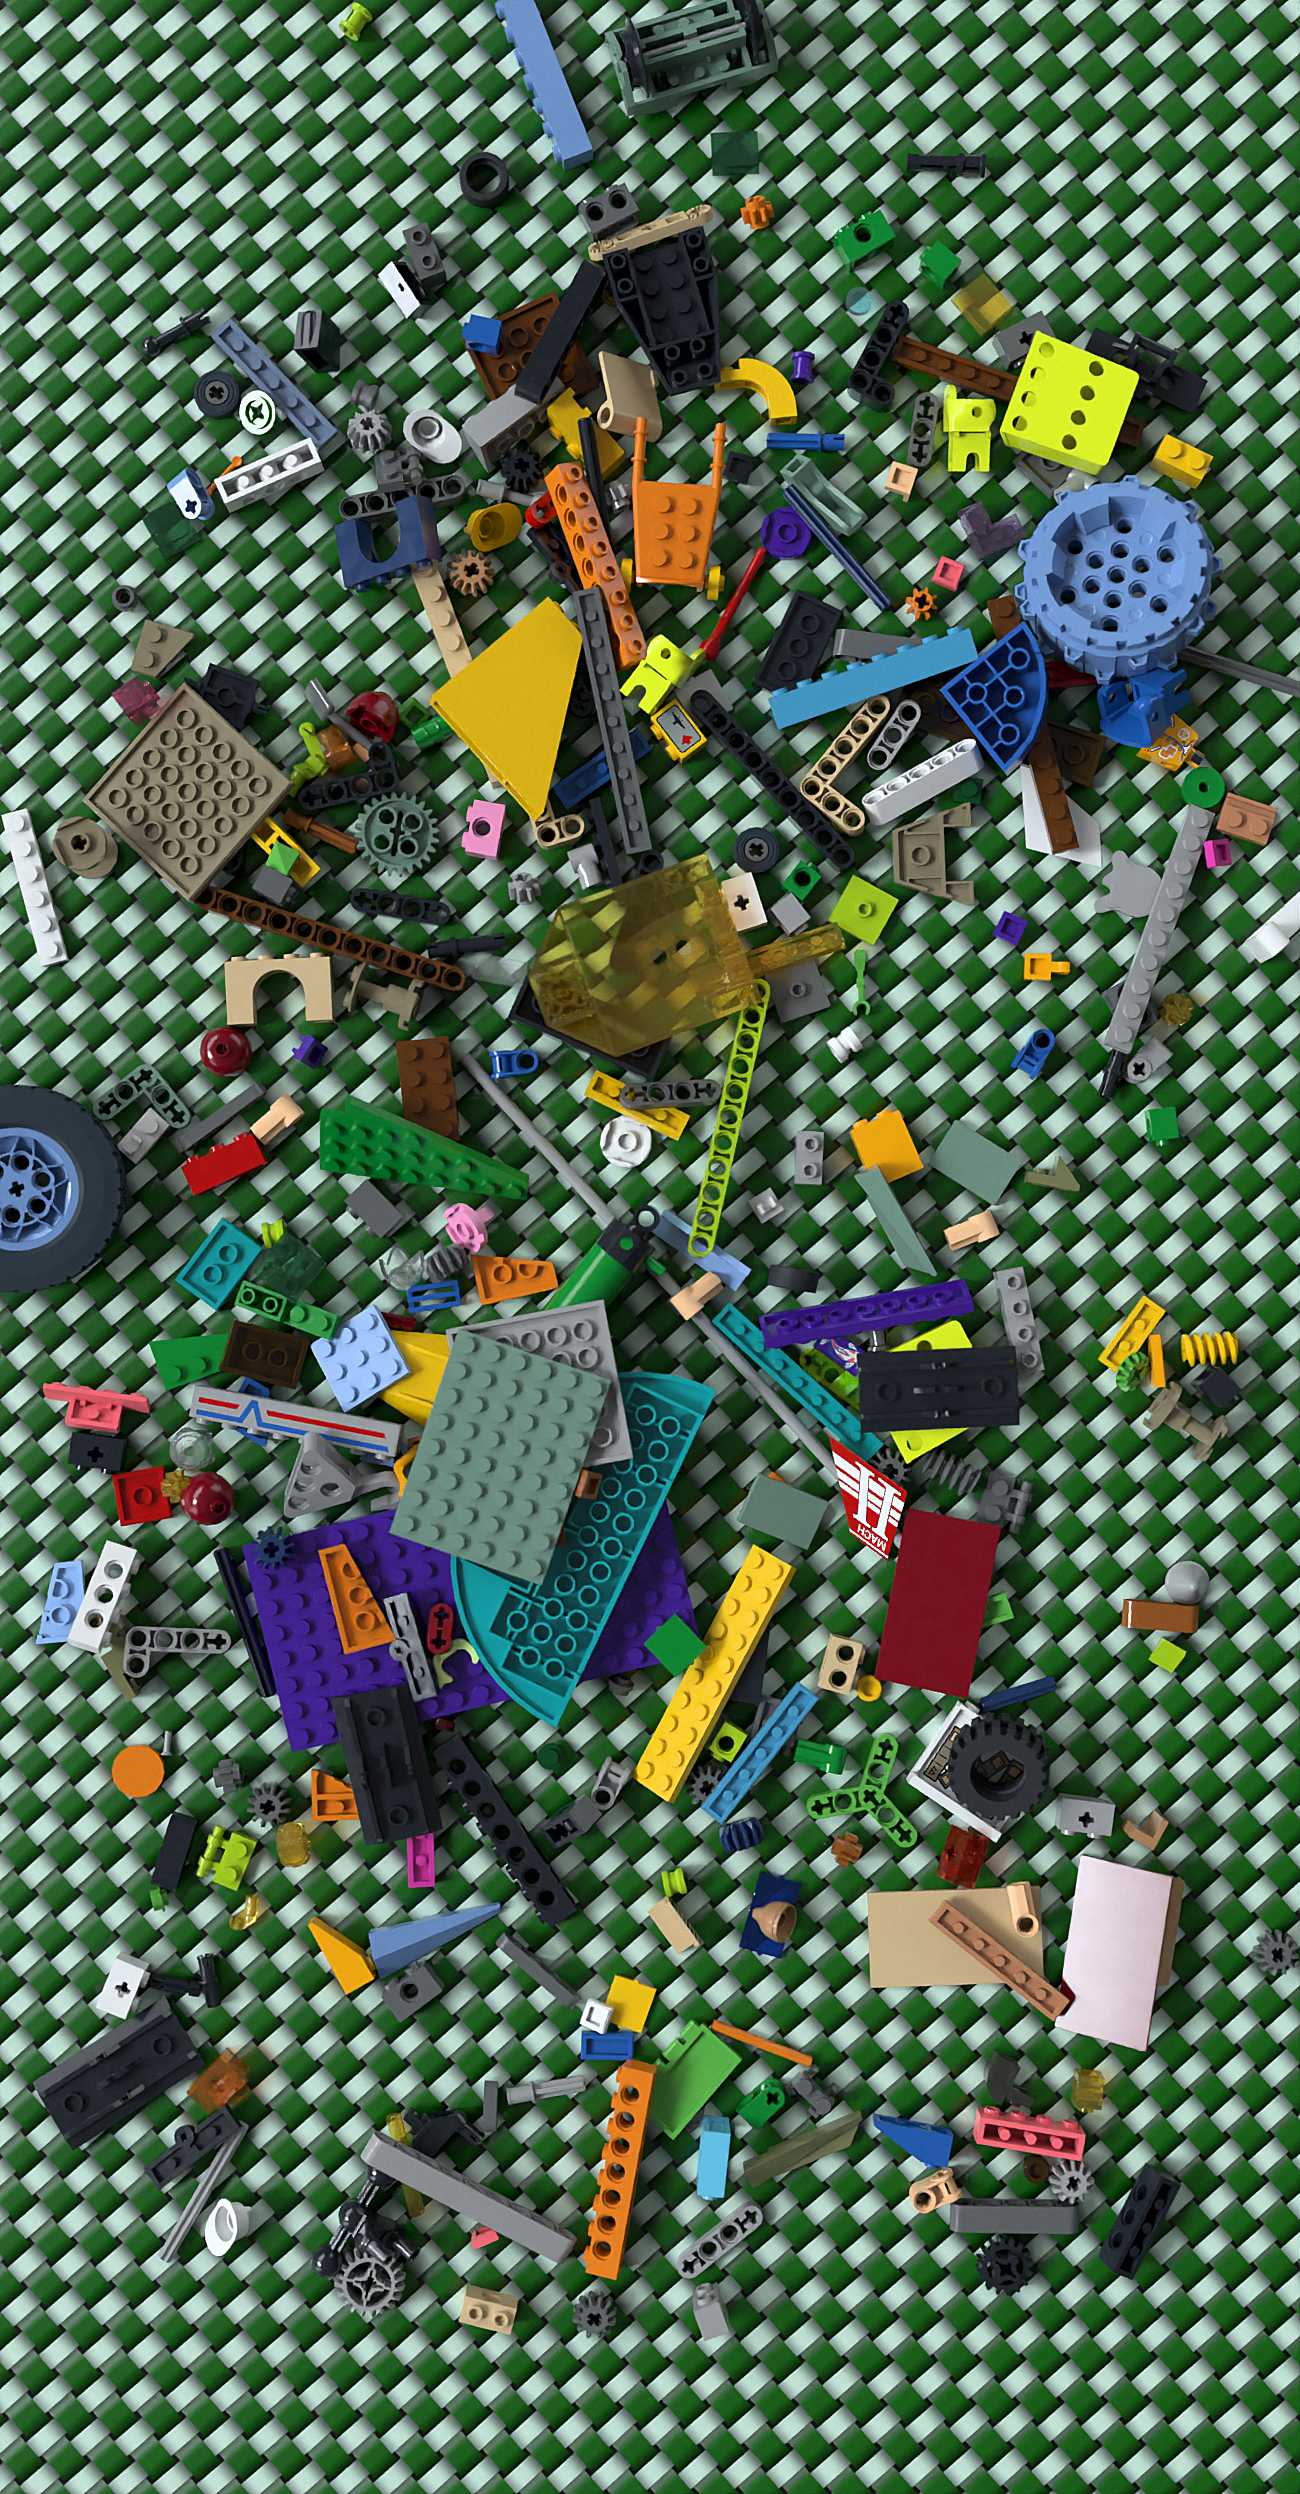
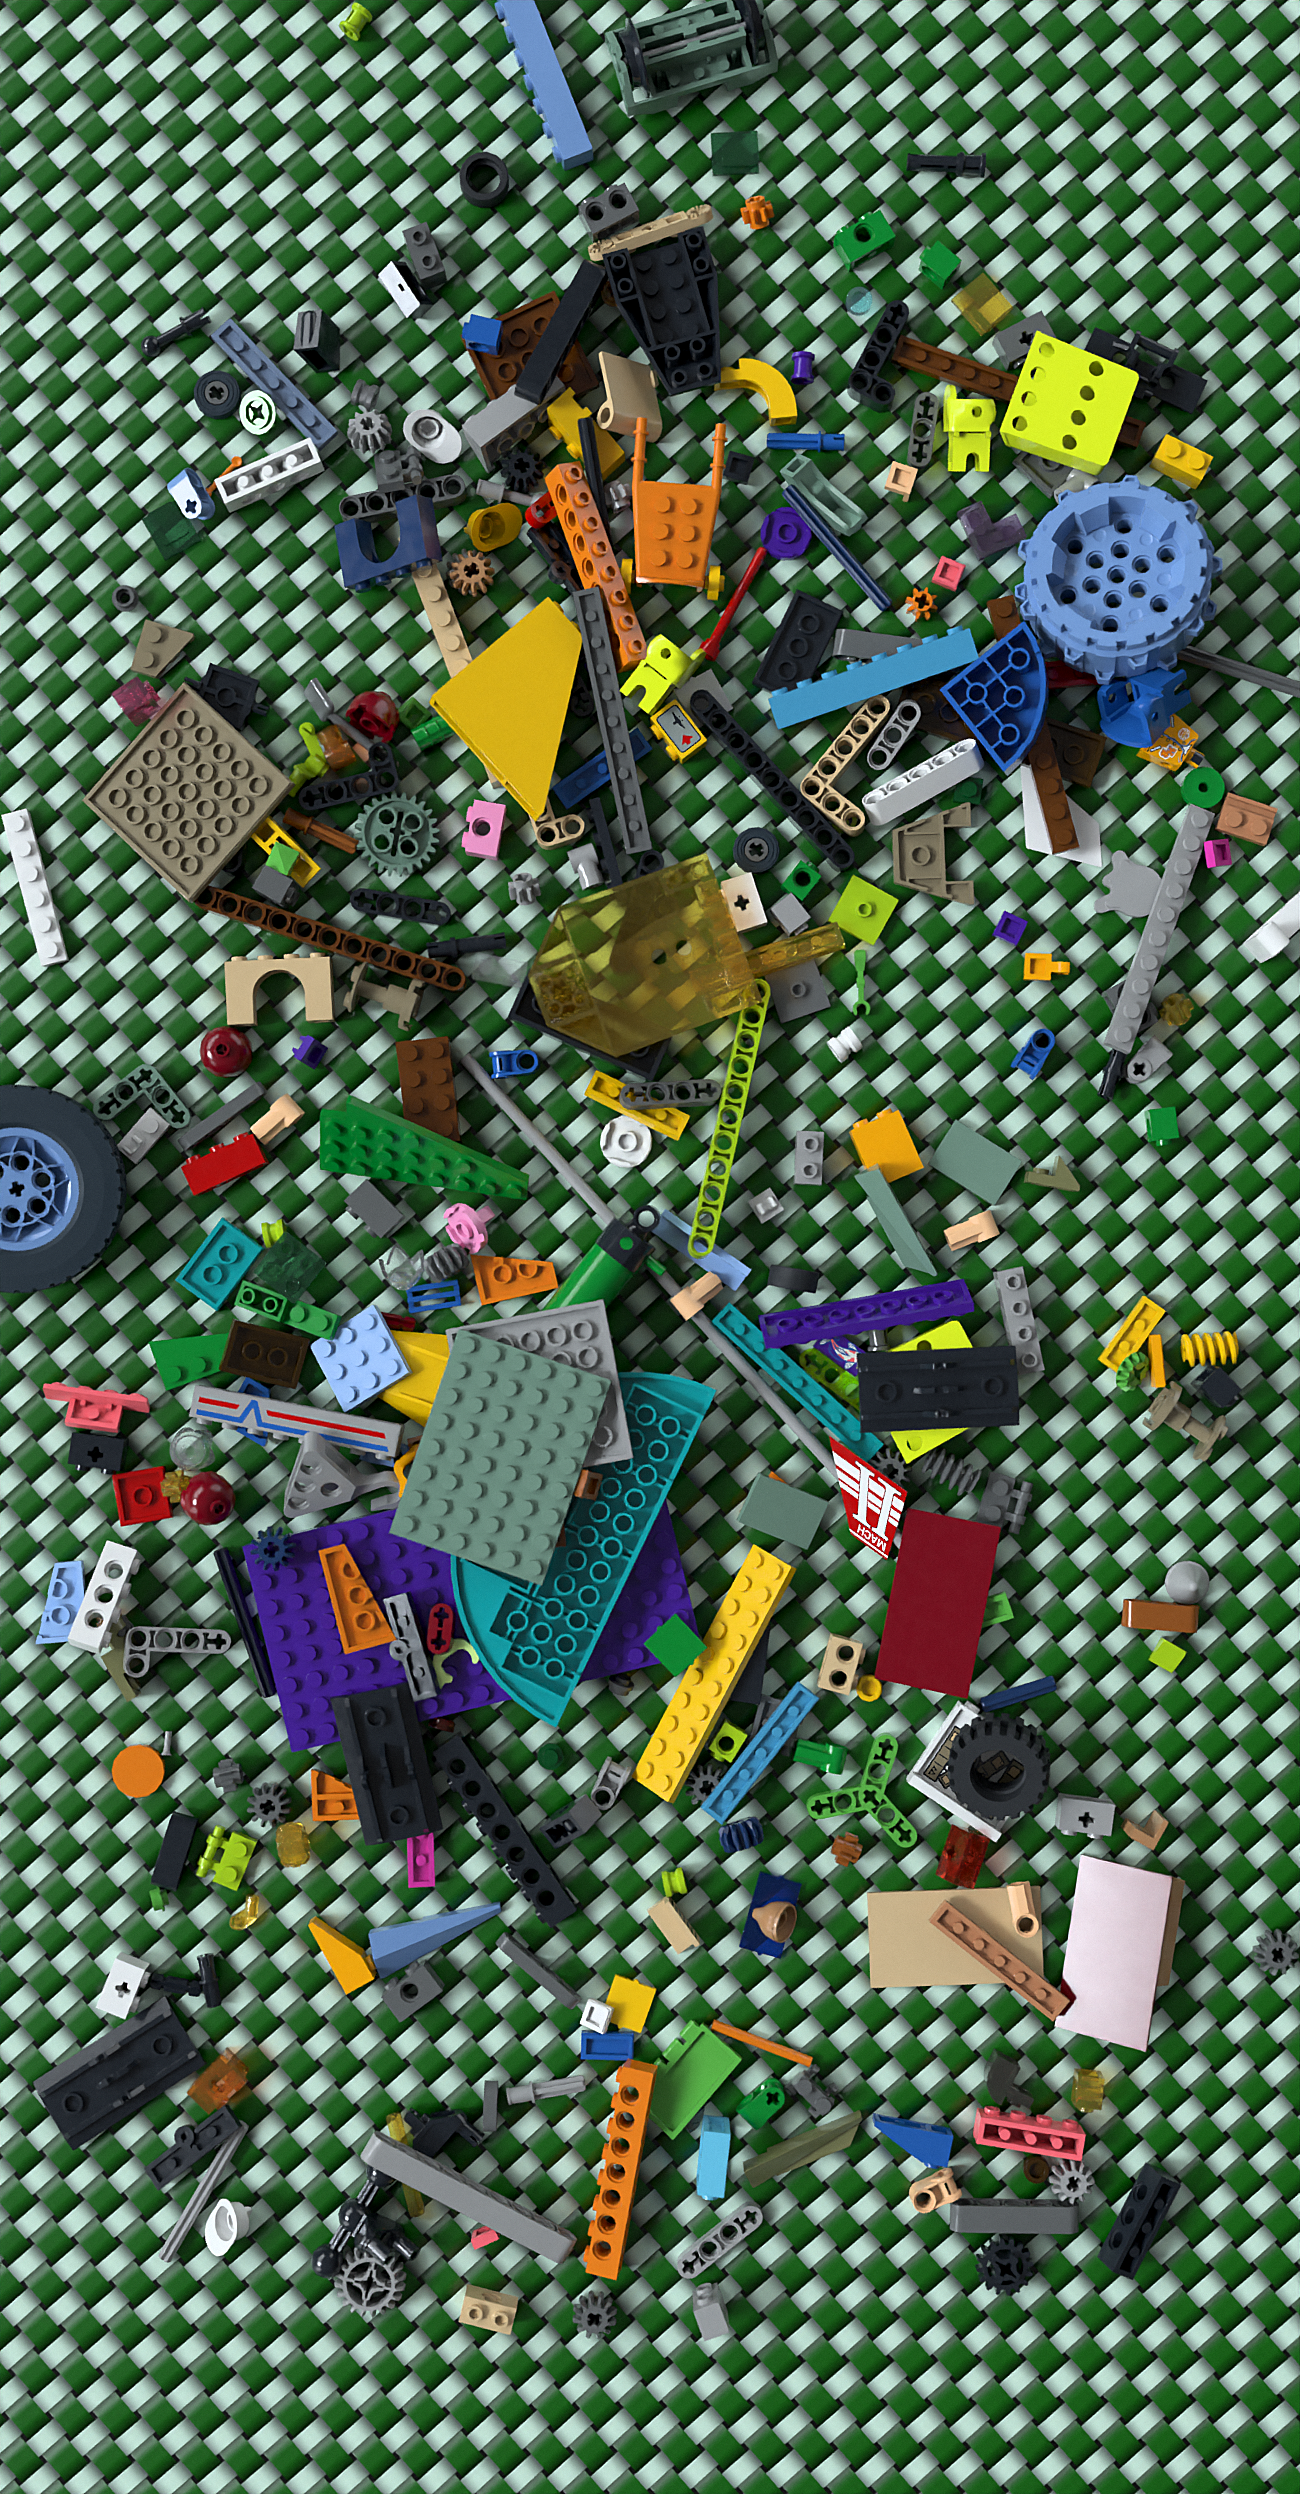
dark tan piece [52,816,118,879] -> none

